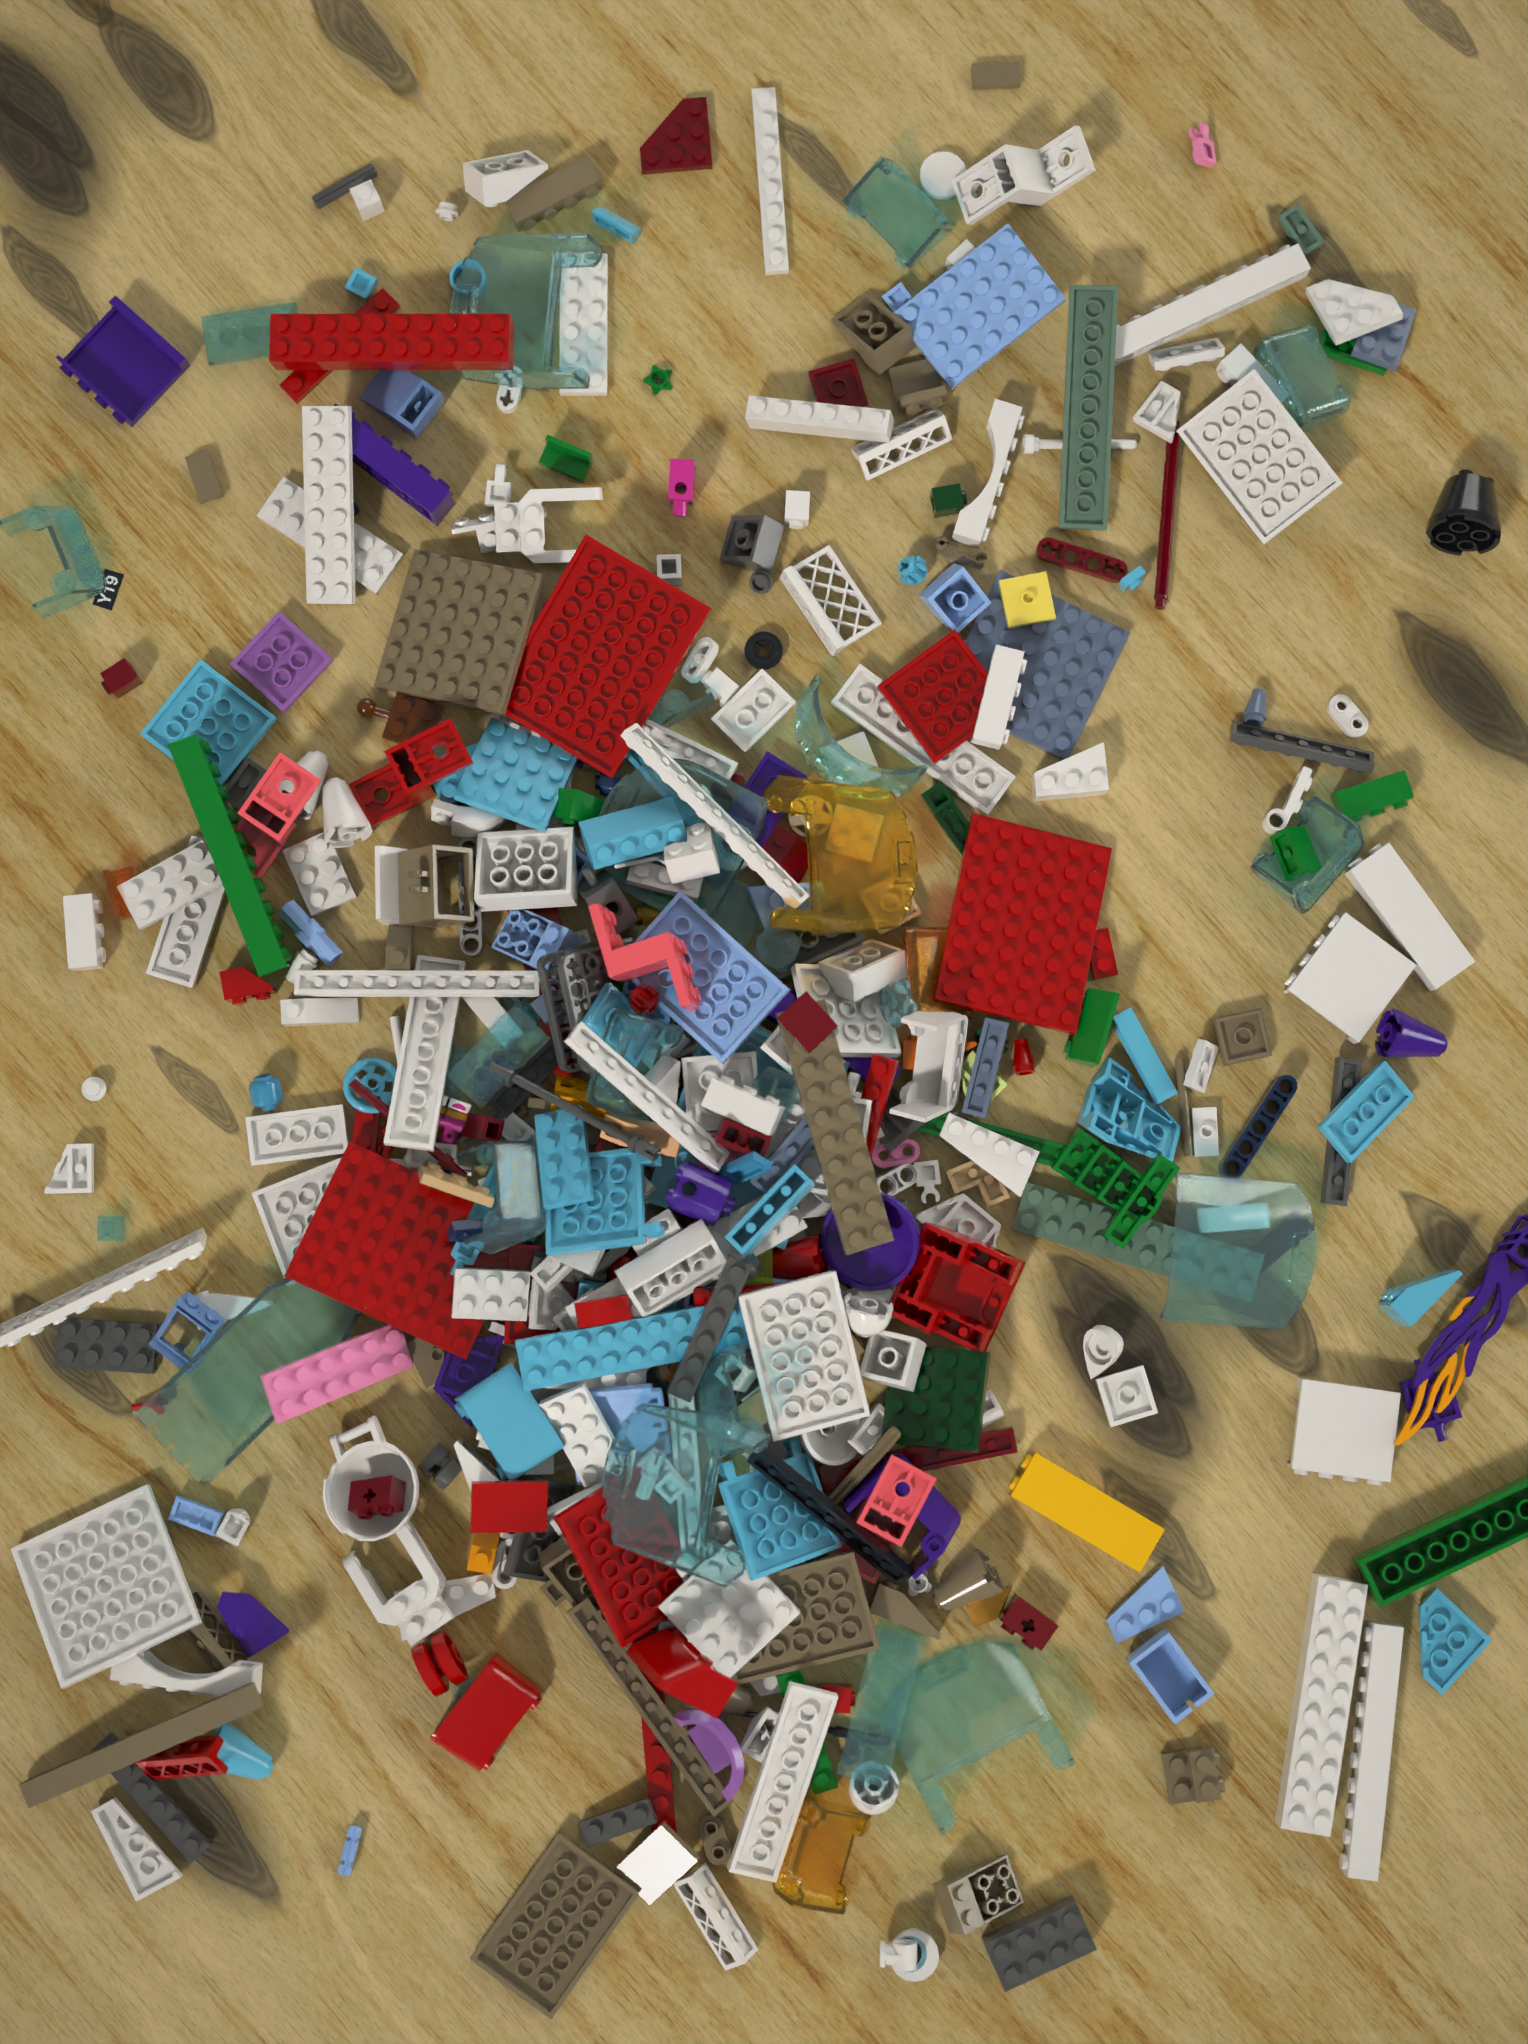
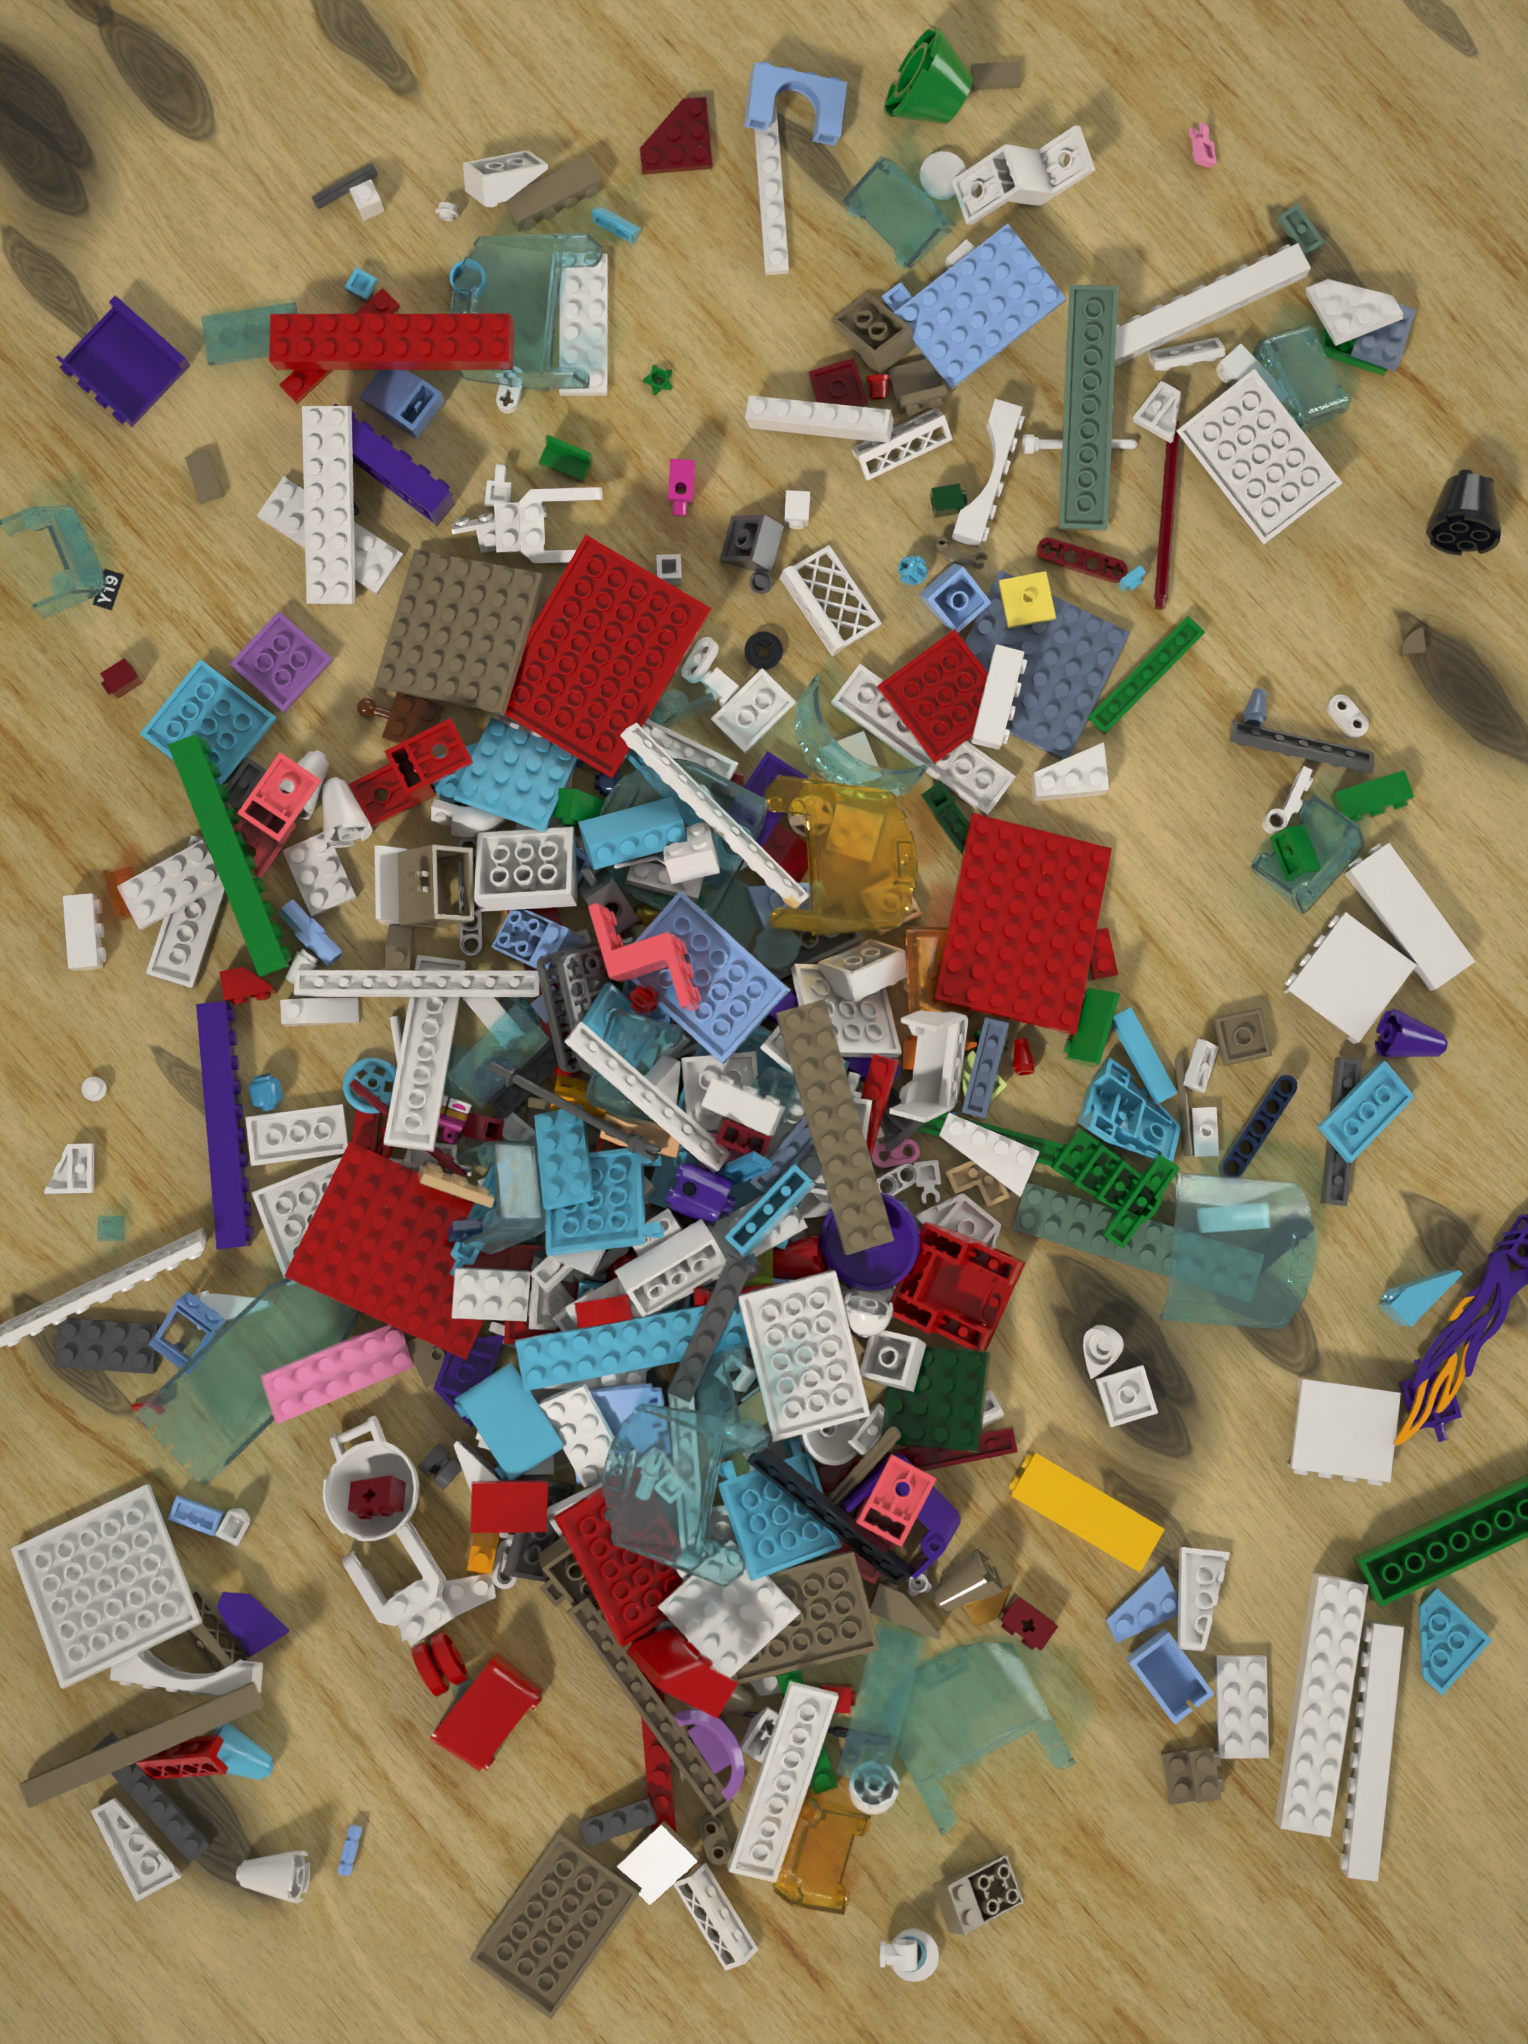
dark red window [777,991,838,1053] -> none
clear light blue piece [880,979,918,1028] -> none
dark grey brick [981,1895,1097,1992] -> none
none -> dark purple brick [196,1001,254,1249]
none -> white cone [236,1850,310,1903]
none -> light blue arch [743,62,847,146]
none -> red piece [867,374,891,400]
none -> green cone [884,26,973,124]
none -> green plate [1088,616,1205,735]
none -> white wing [1178,1547,1230,1651]
none -> white plate [1215,1655,1269,1759]
none -> dark tan tile [1401,628,1427,656]

